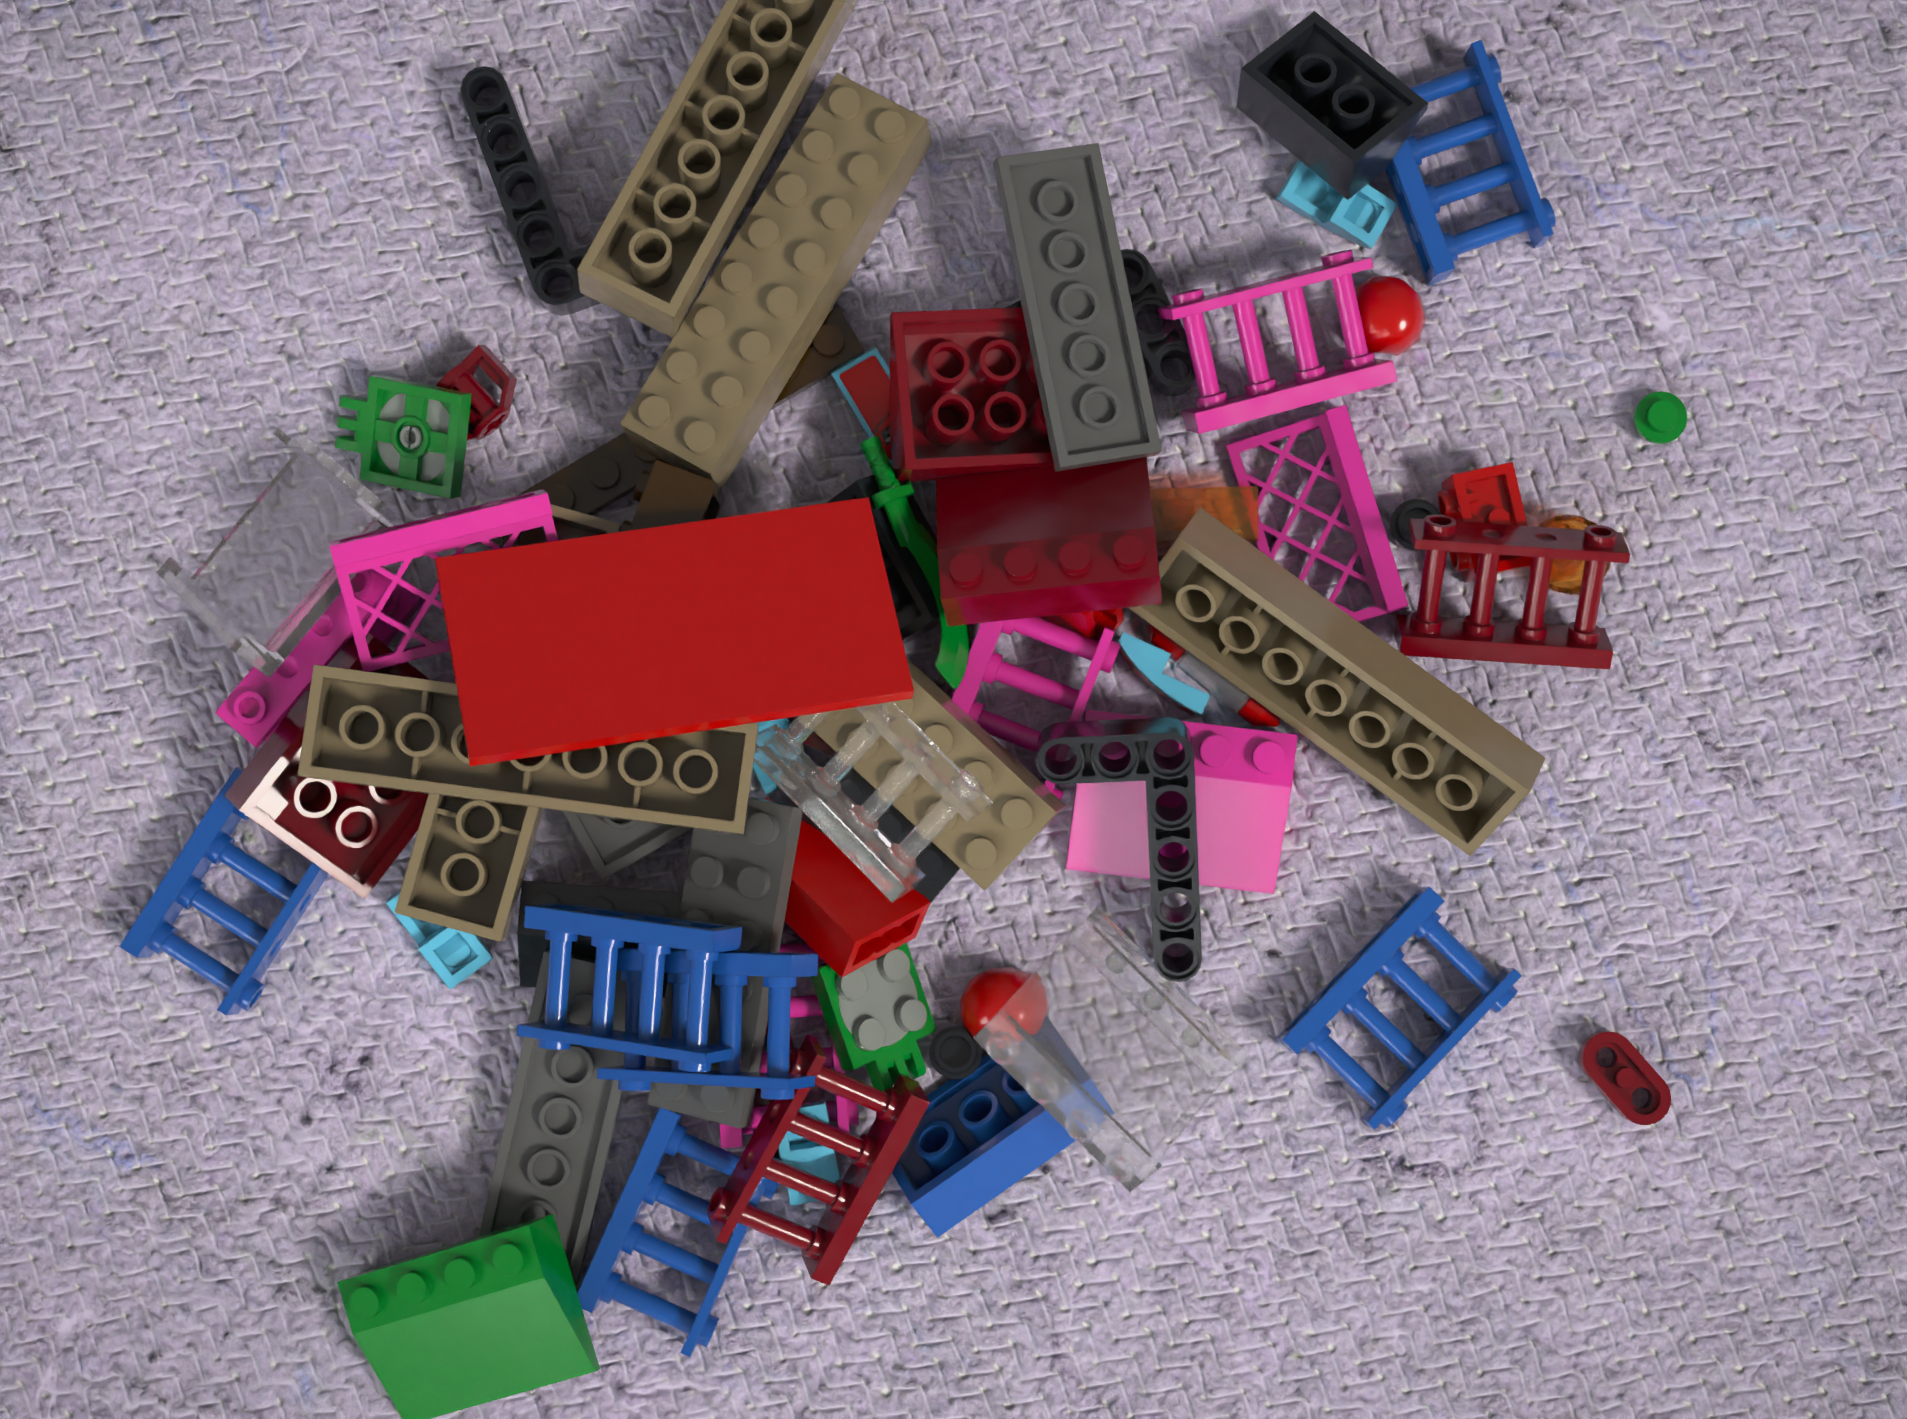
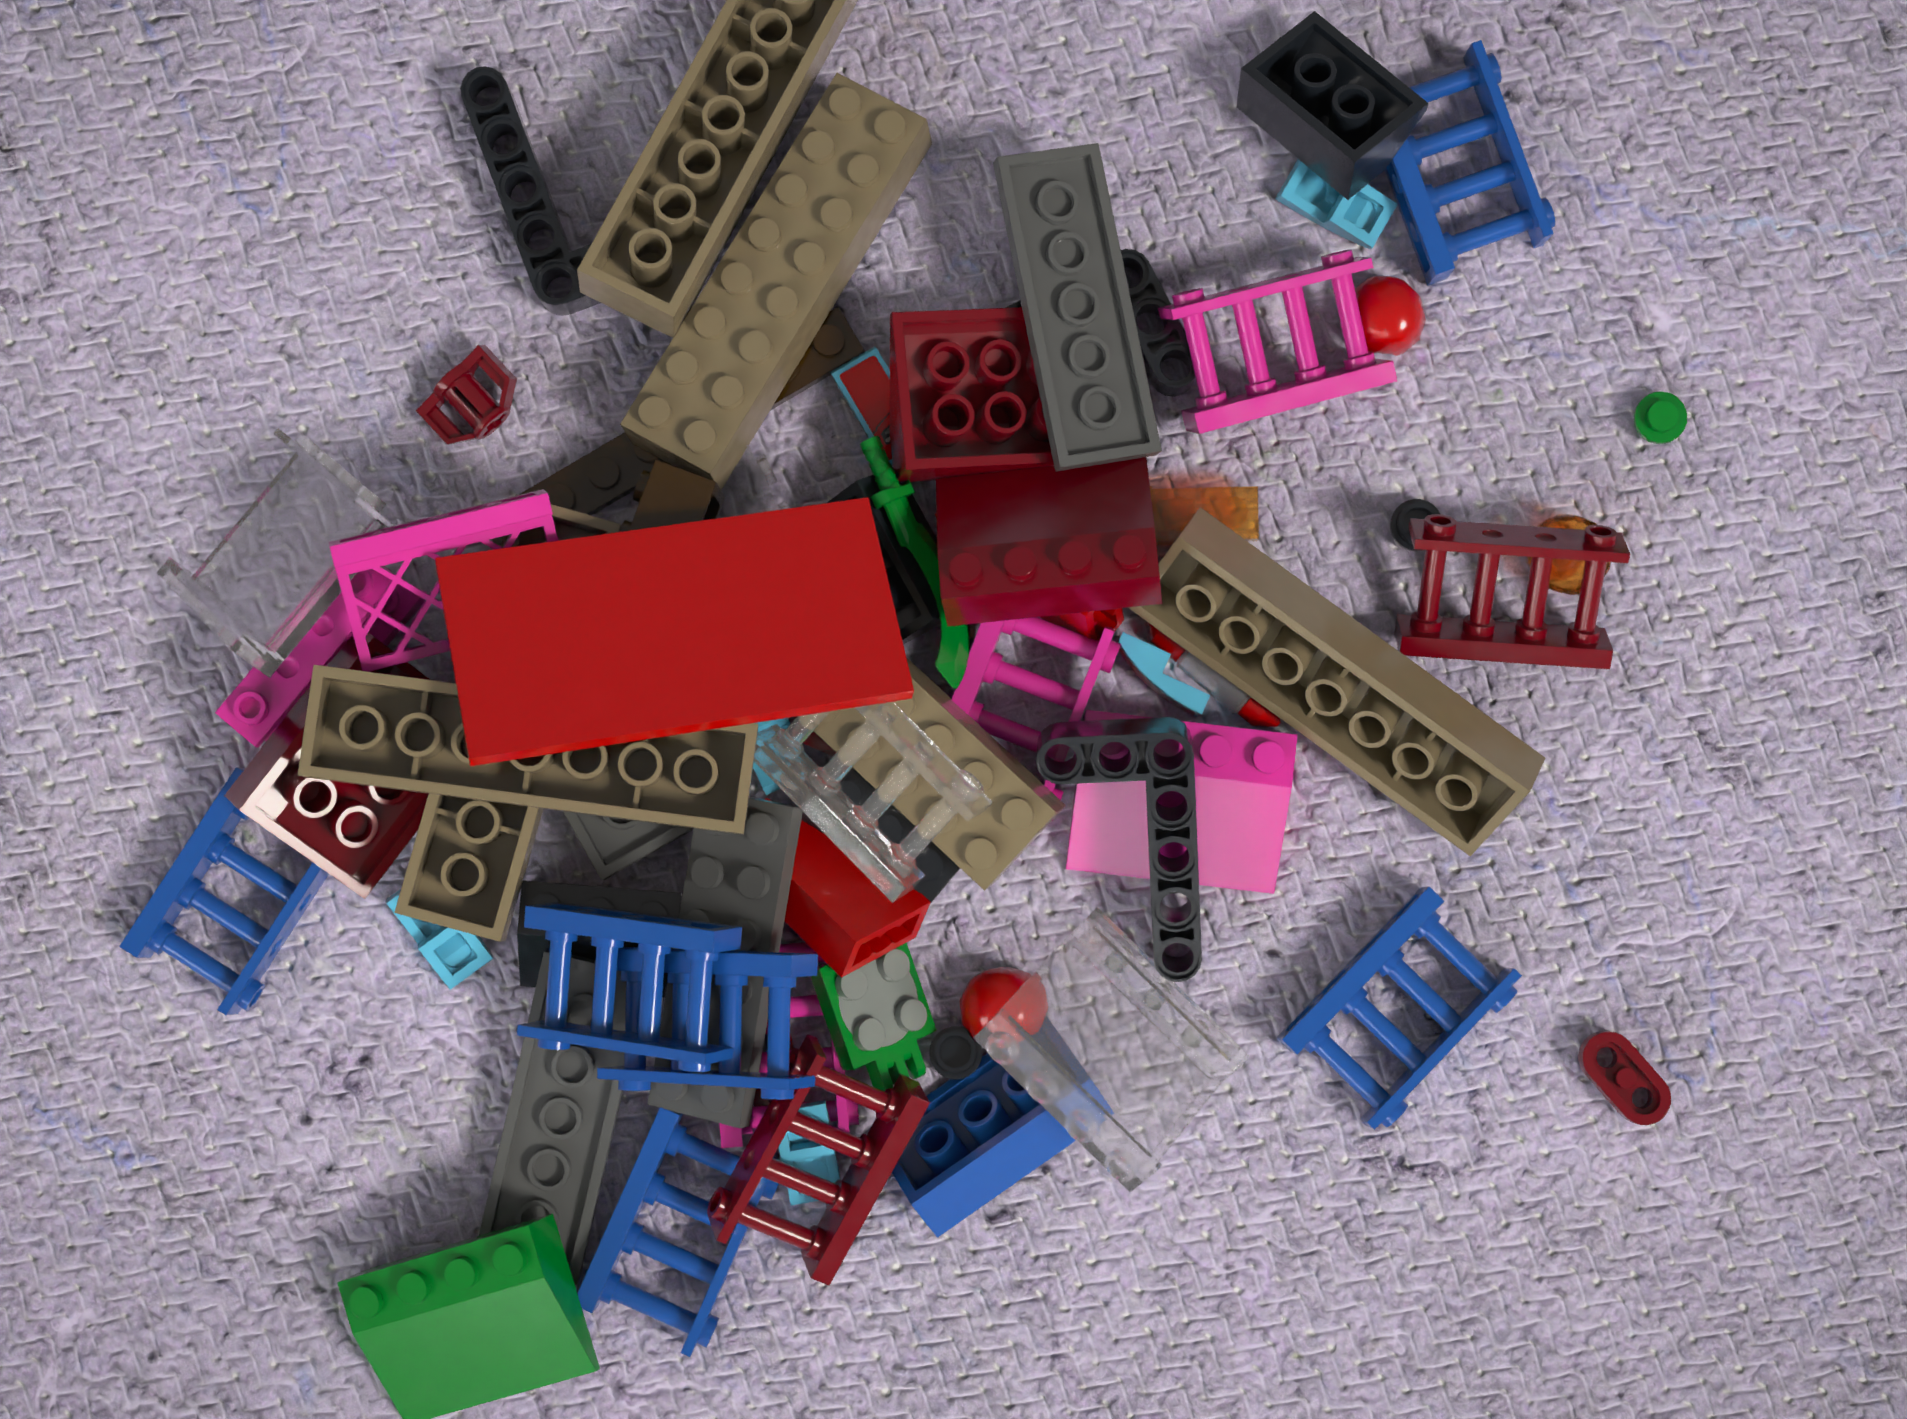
green piece [335,375,472,499] -> none
dark pink fence [1226,404,1409,622] -> none
red bracket [1437,462,1532,583] -> none

